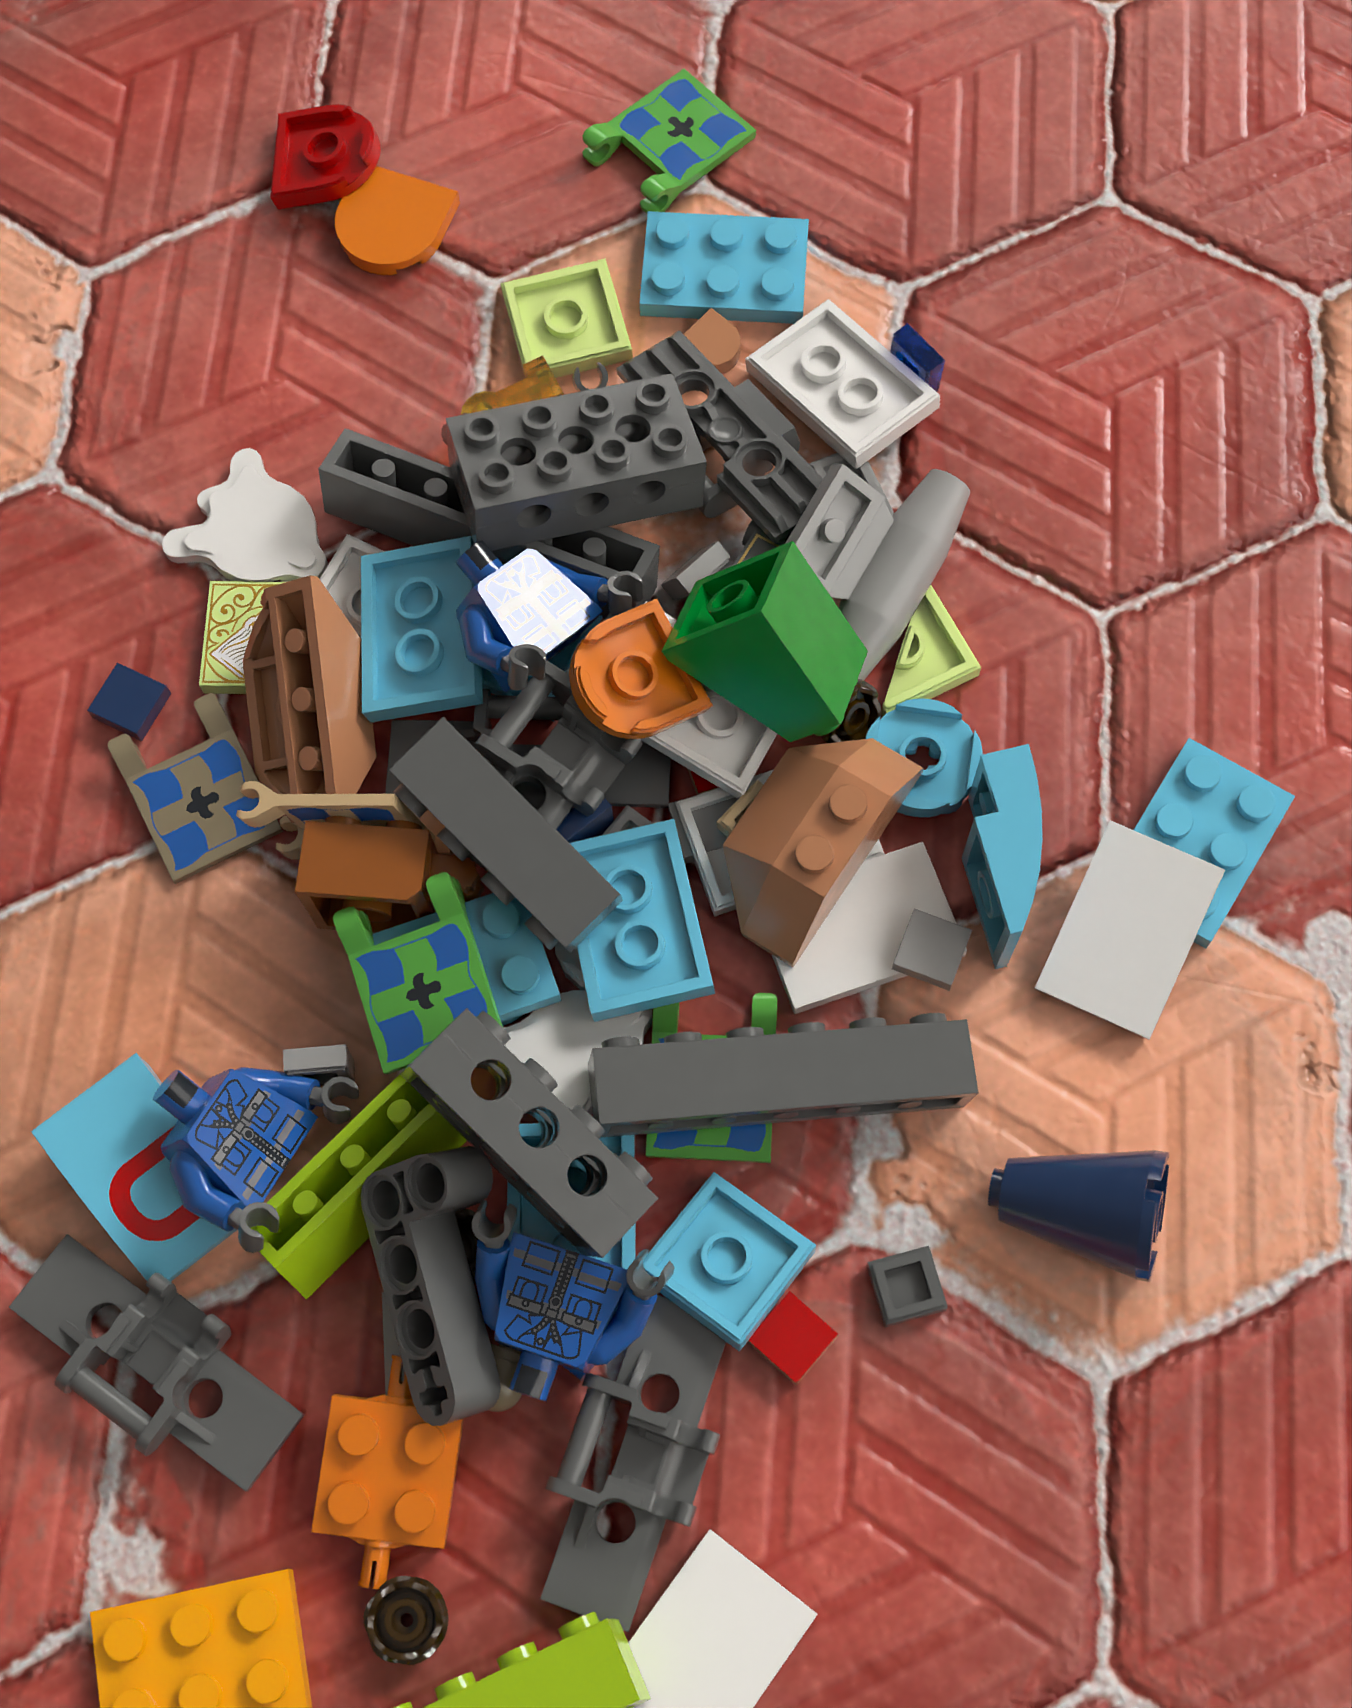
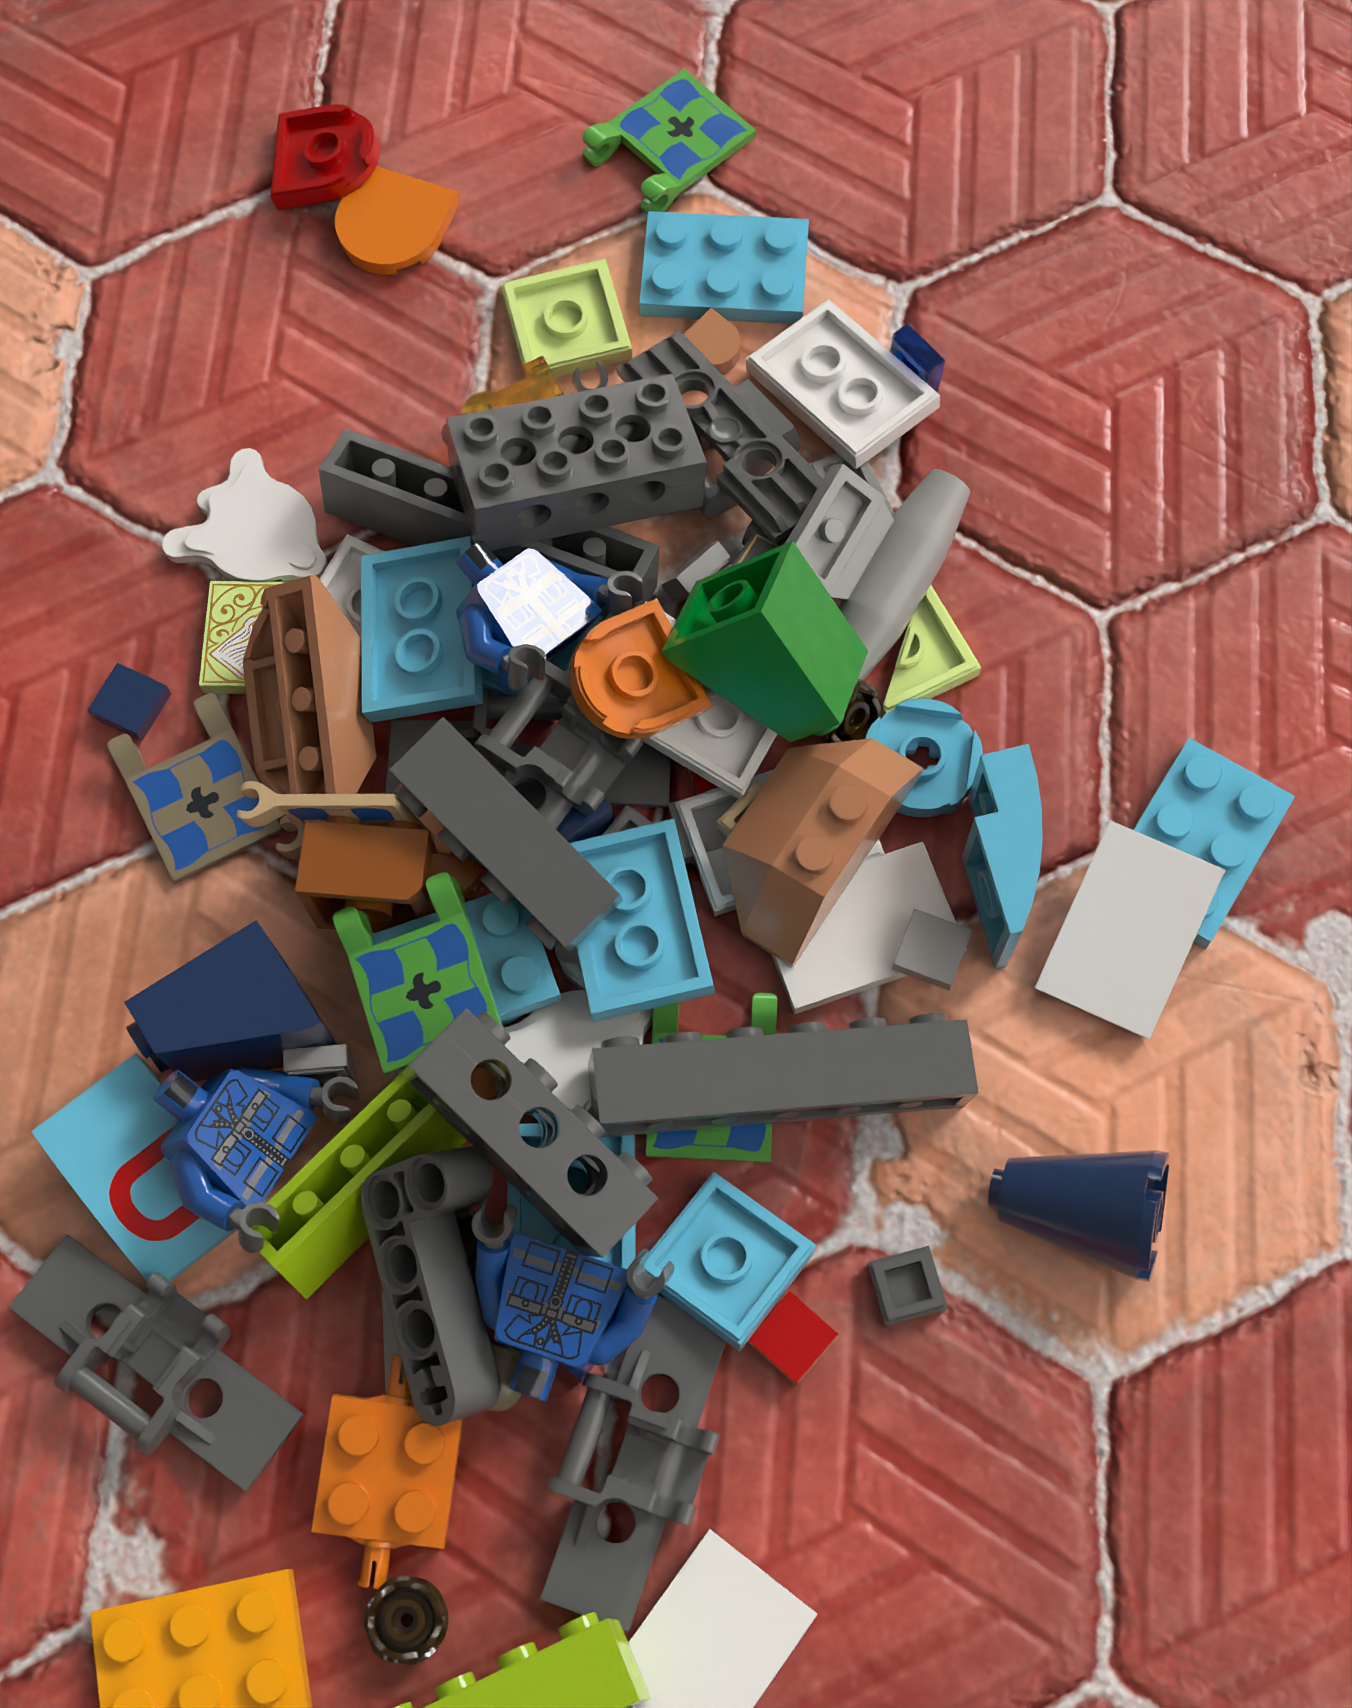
none -> dark blue slope [124,920,338,1082]

